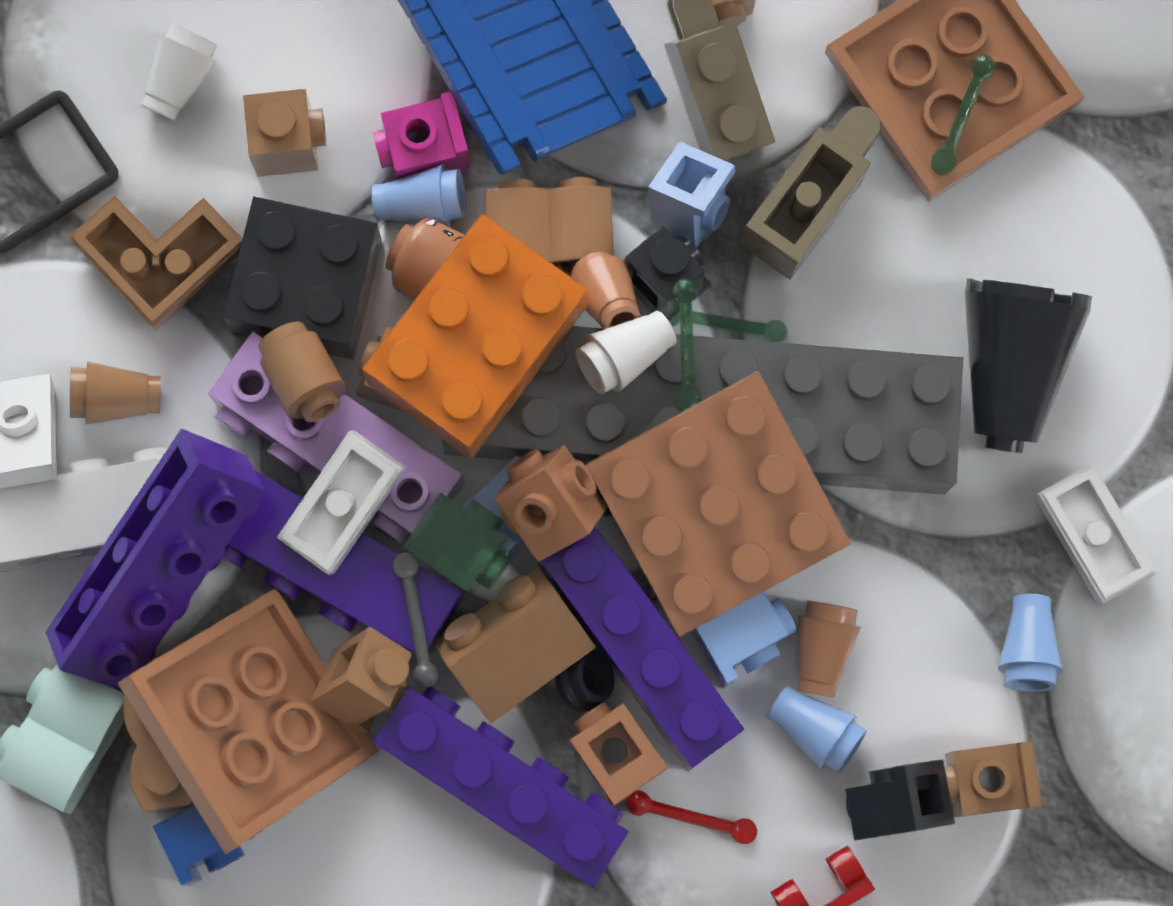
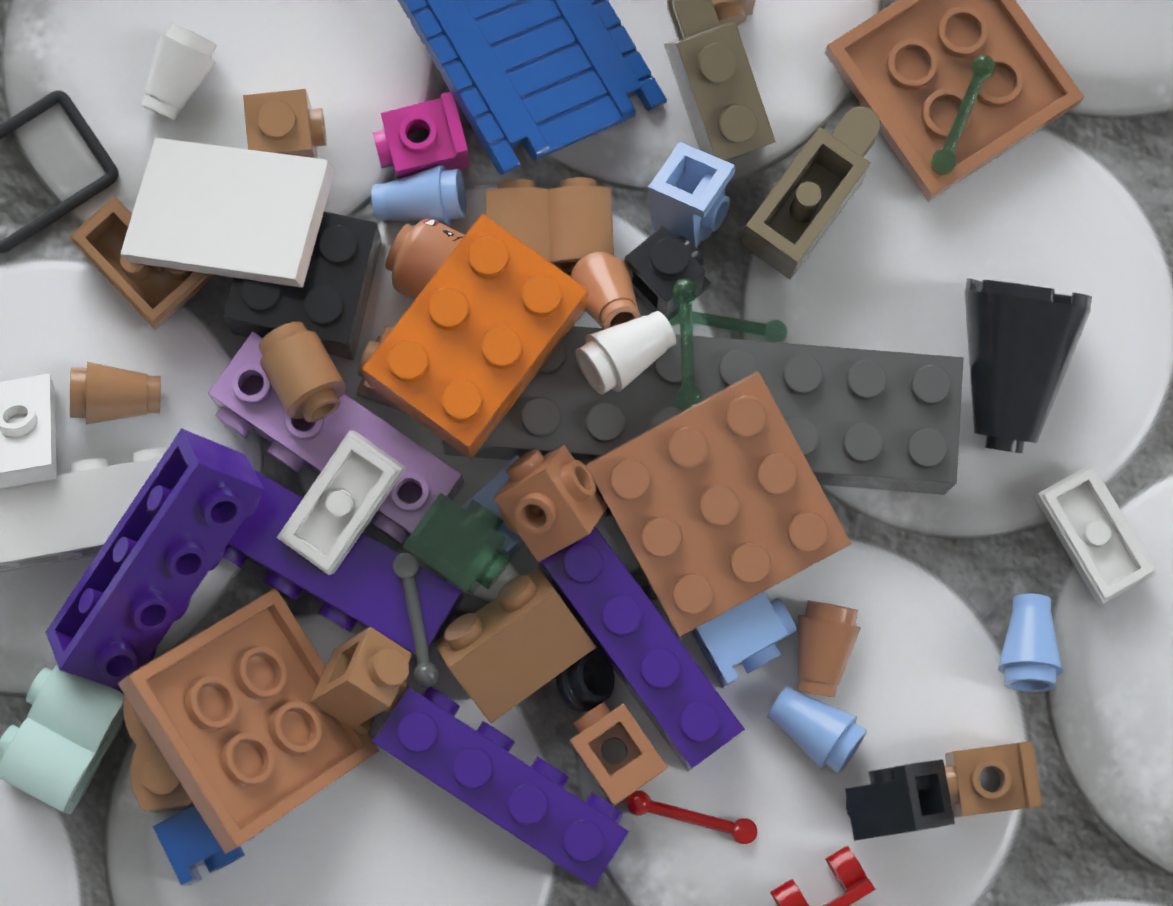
none -> white tile [120,138,336,287]

